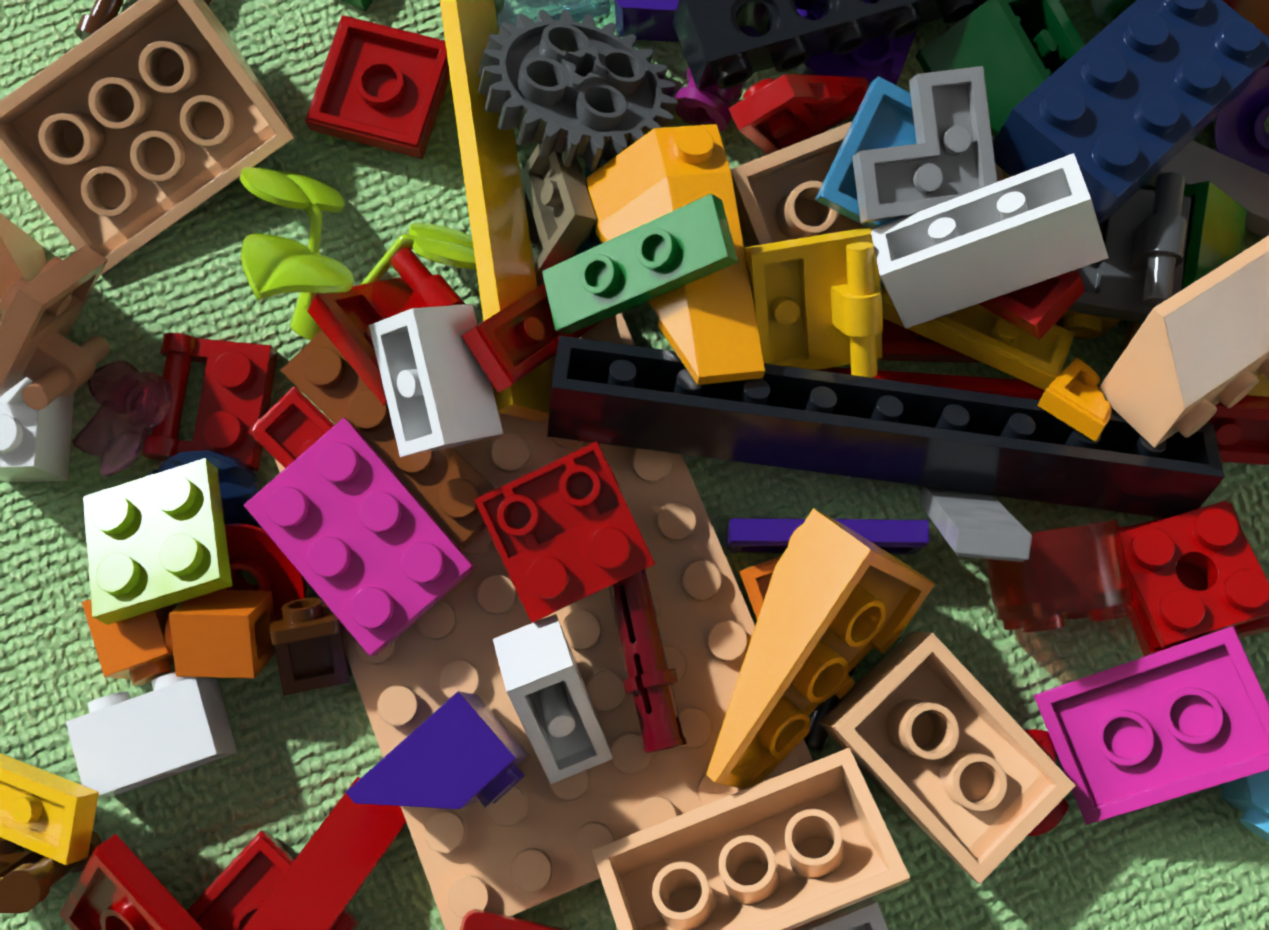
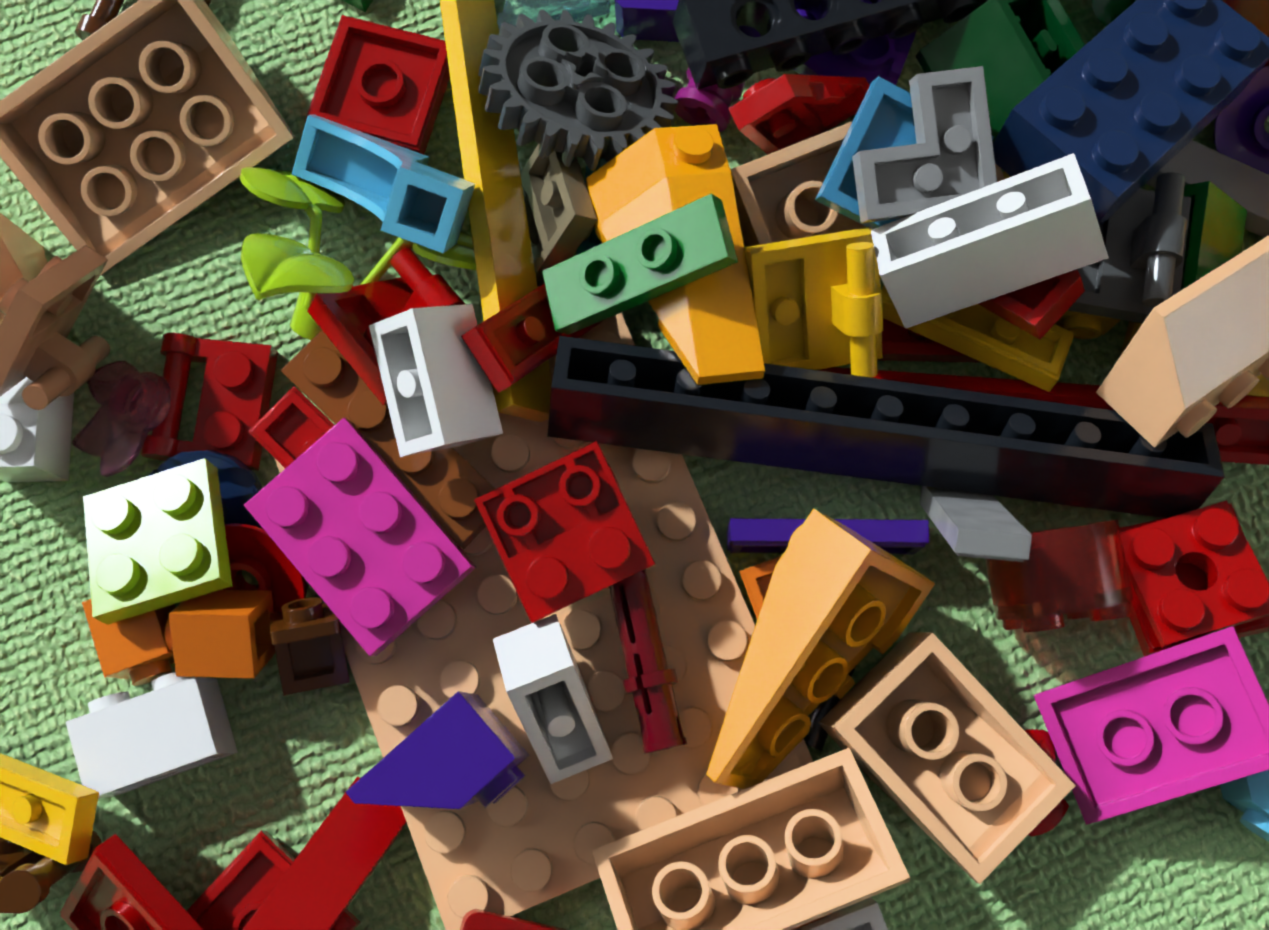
light orange tile [1037,357,1112,442] -> none
none -> medium azure arch [291,114,476,254]

